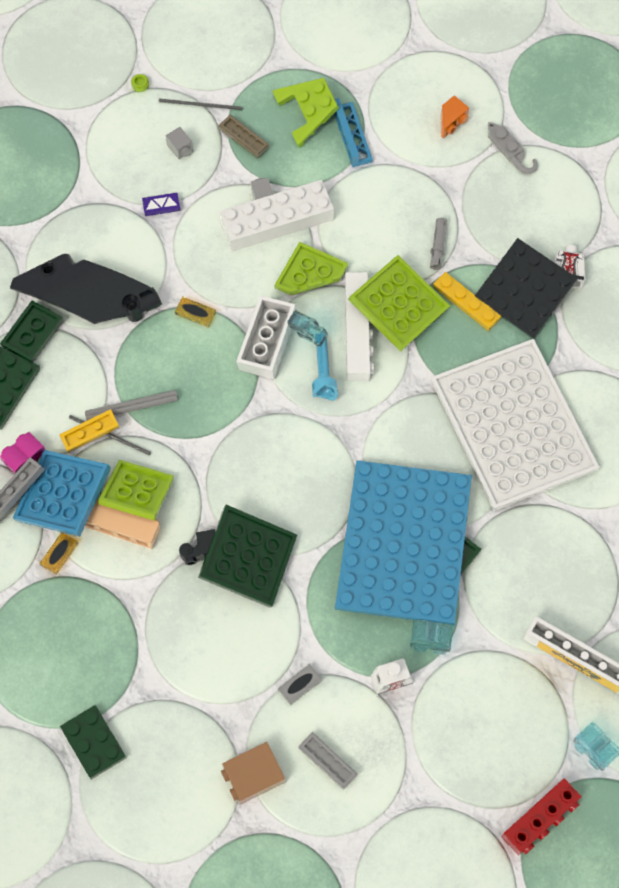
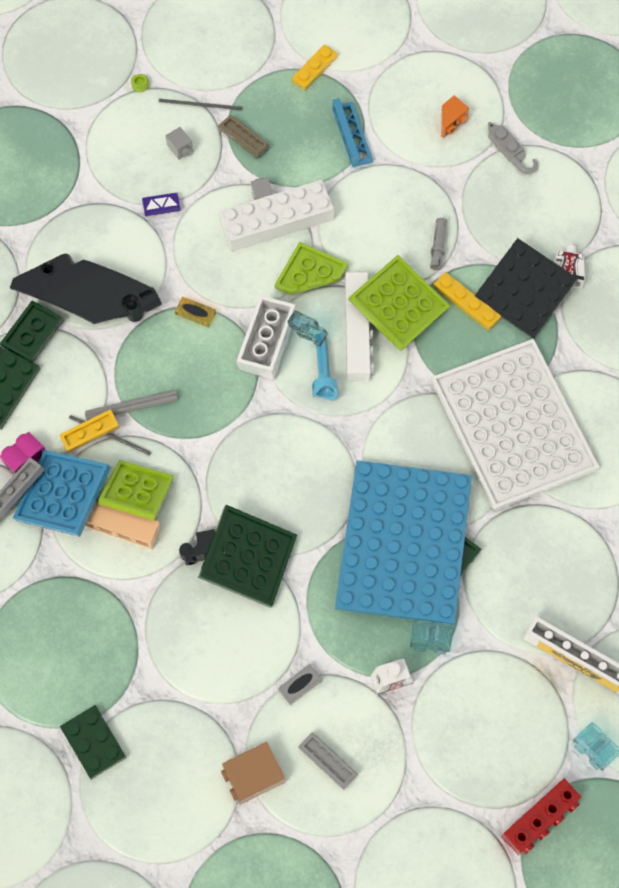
clear yellow tile [39,533,79,575] -> none
lime wing [272,78,339,148] -> none
none -> yellow plate [292,44,338,91]

